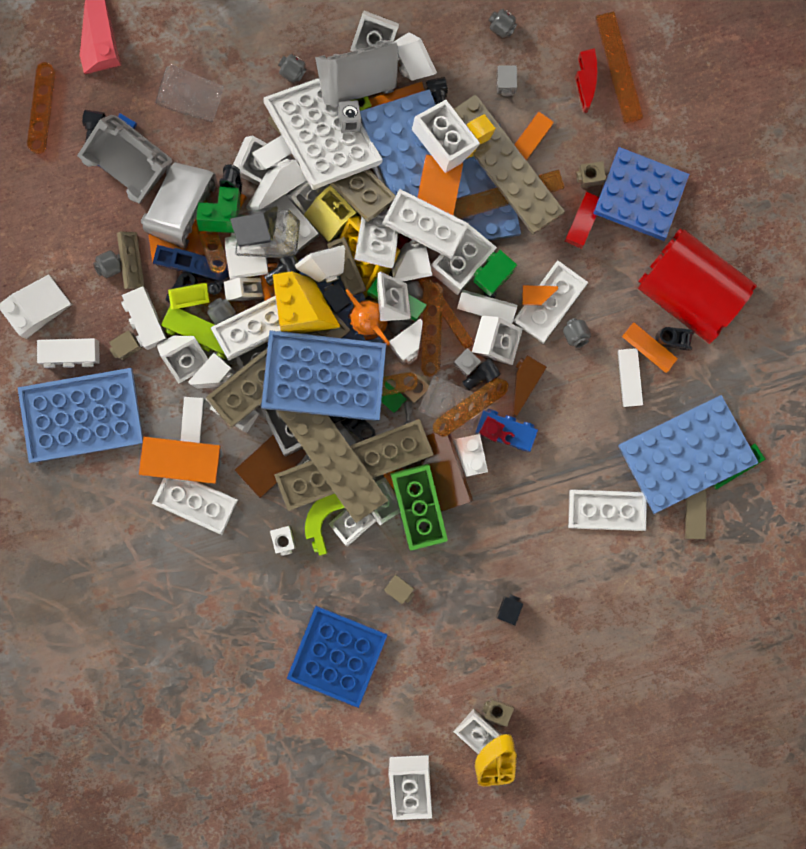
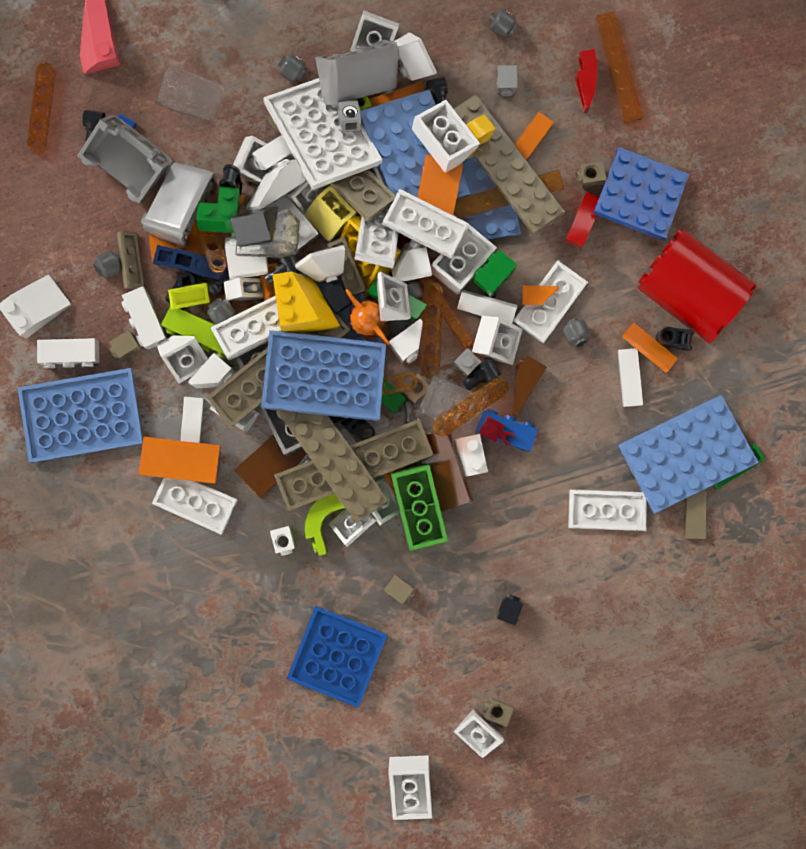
yellow beam [475,734,516,786] -> none

